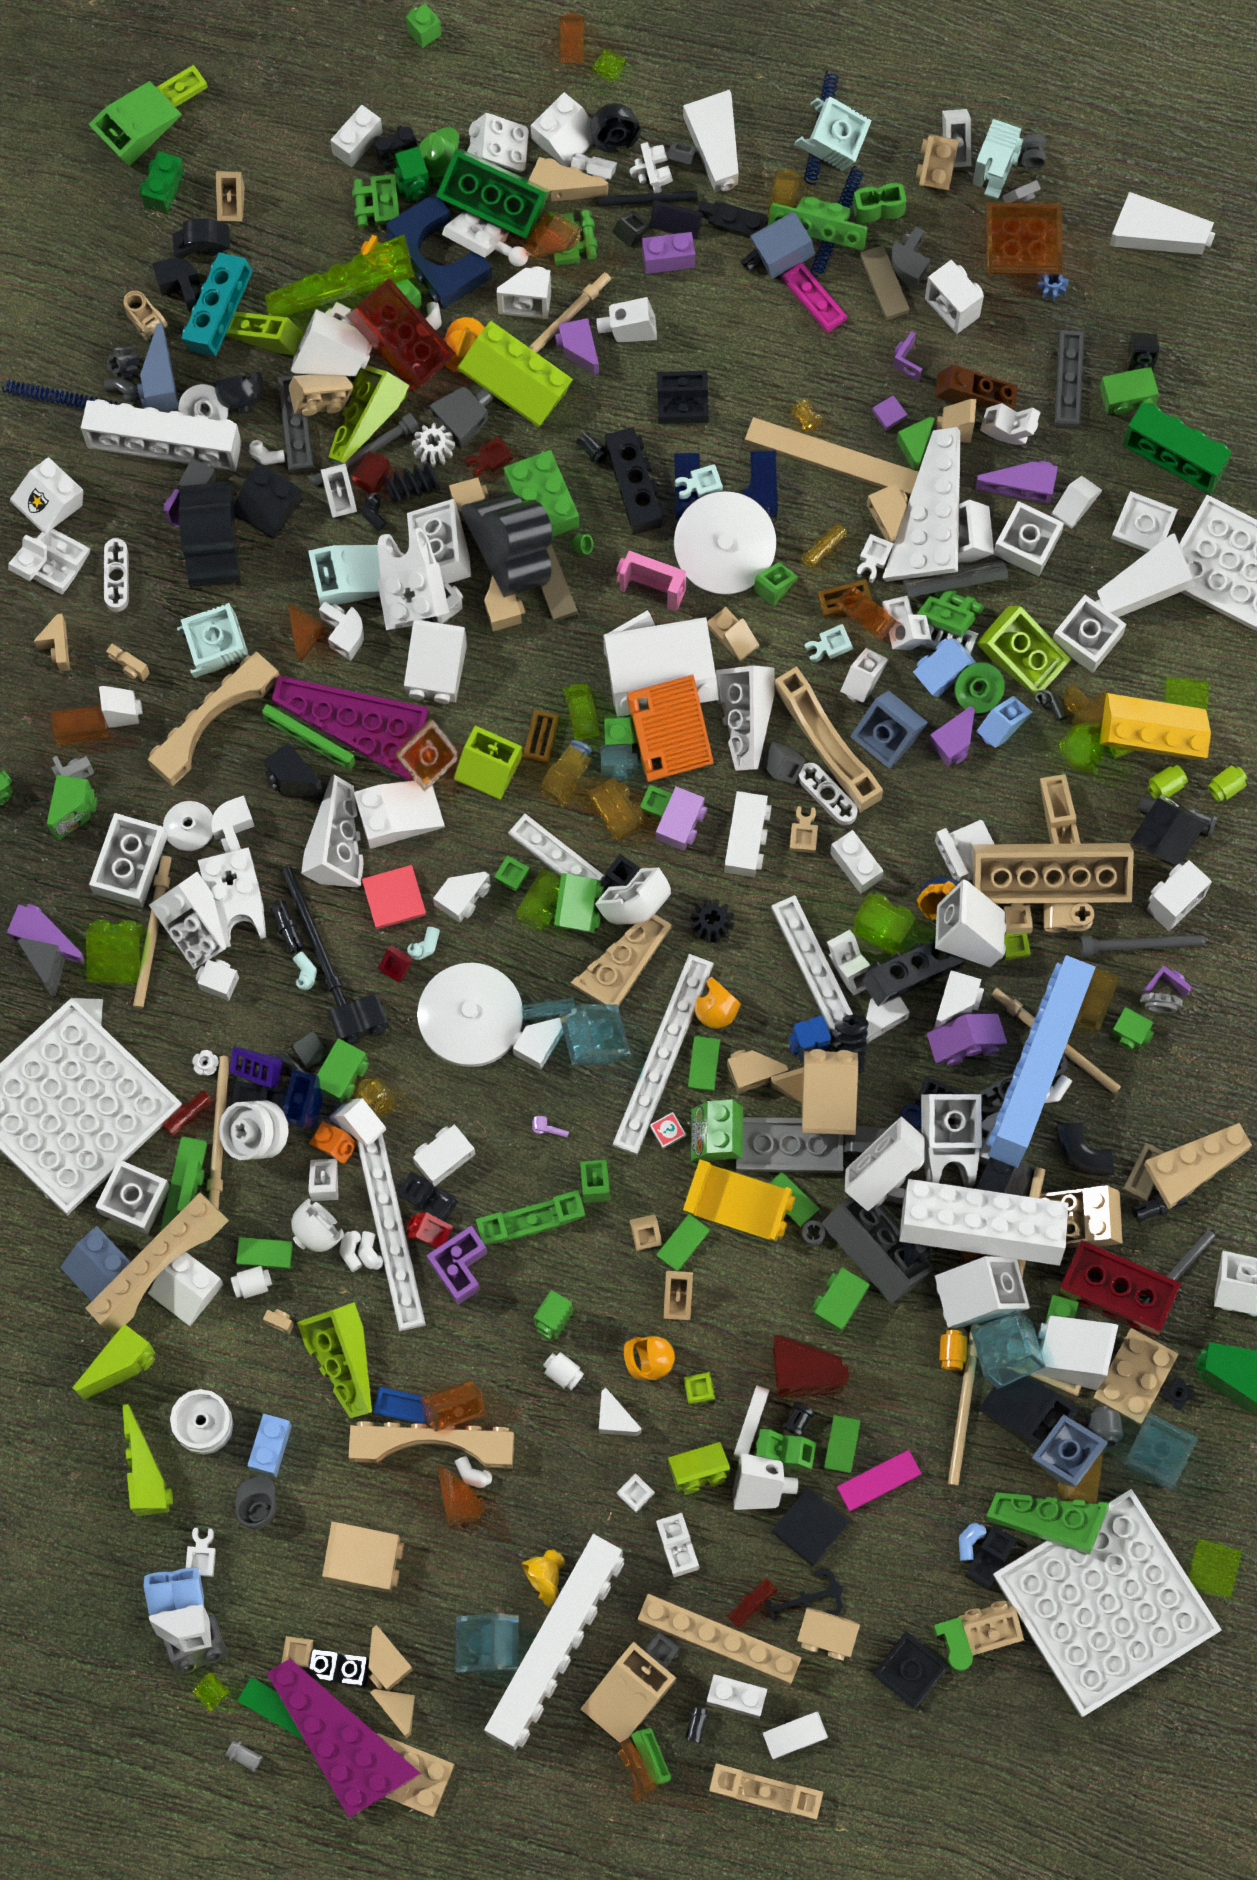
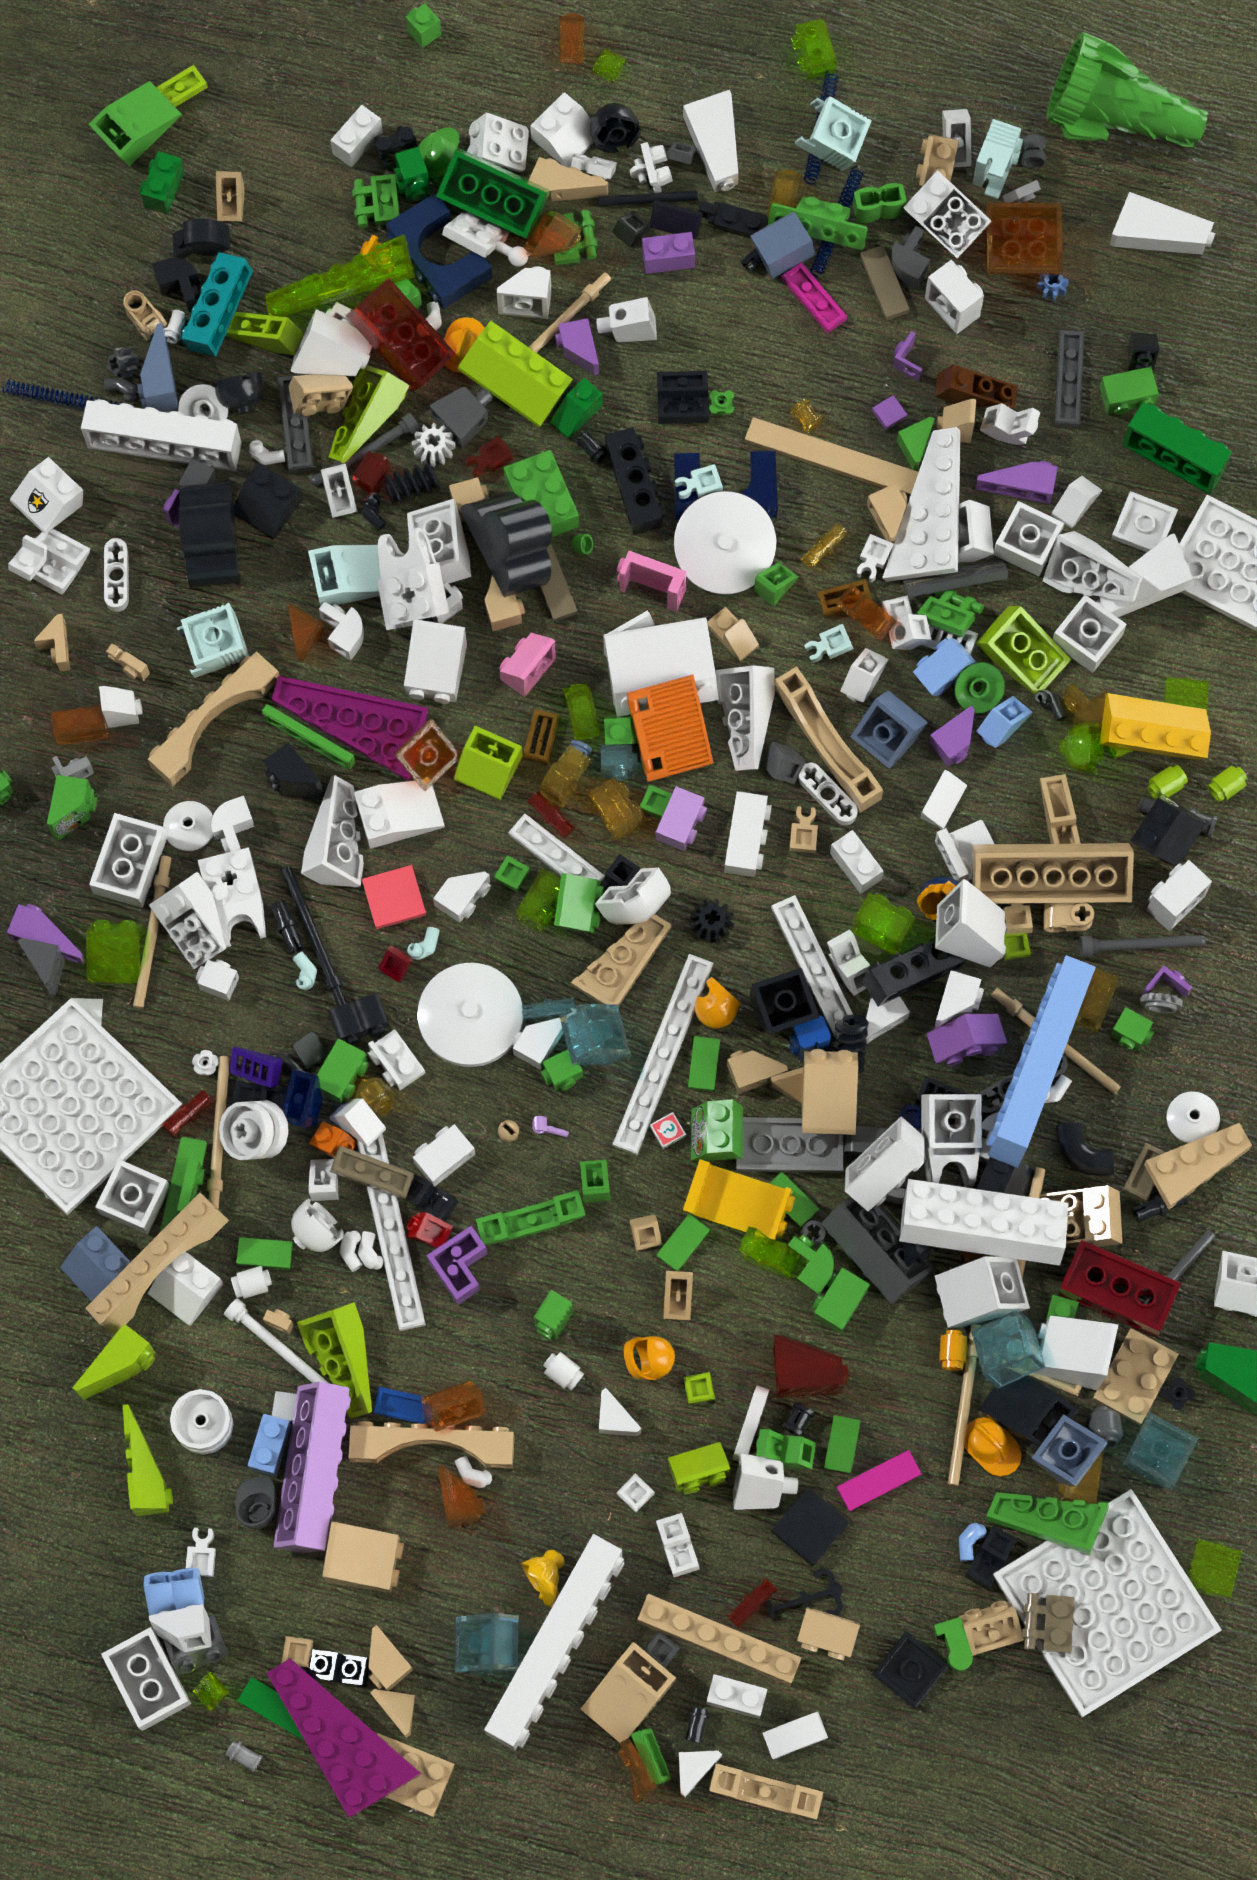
none -> white brick [101,1627,191,1731]
none -> white pin [164,310,188,344]
none -> white piece [224,1298,329,1383]
none -> white tile [272,1391,297,1422]
none -> lavender brick [273,1382,350,1554]
none -> dark tan tile [330,1146,415,1200]
none -> white bracket [367,1029,425,1091]
none -> tan hinge [498,1120,519,1142]
none -> bright pink slope [499,633,556,697]
none -> clear red pin [527,791,575,839]
none -> bright green brick [540,1048,583,1091]
none -> green slope [550,378,603,440]
none -> white slope [679,1751,722,1798]
none -> bright green plate [709,390,734,415]
none -> clear neon green brick [738,1227,800,1278]
none -> black slope [750,968,819,1035]
none -> bright green brick [788,1234,834,1294]
none -> clear neon green brick [791,18,837,80]
none -> white slope [903,170,992,259]
none -> white slope [920,770,967,829]
none -> light orange piece [964,1417,1022,1476]
none -> dark tan plate [1022,1593,1074,1654]
none -> white wedge [1043,531,1142,602]
none -> bright green cone [1046,32,1208,147]
none -> white dish [1166,1092,1220,1143]

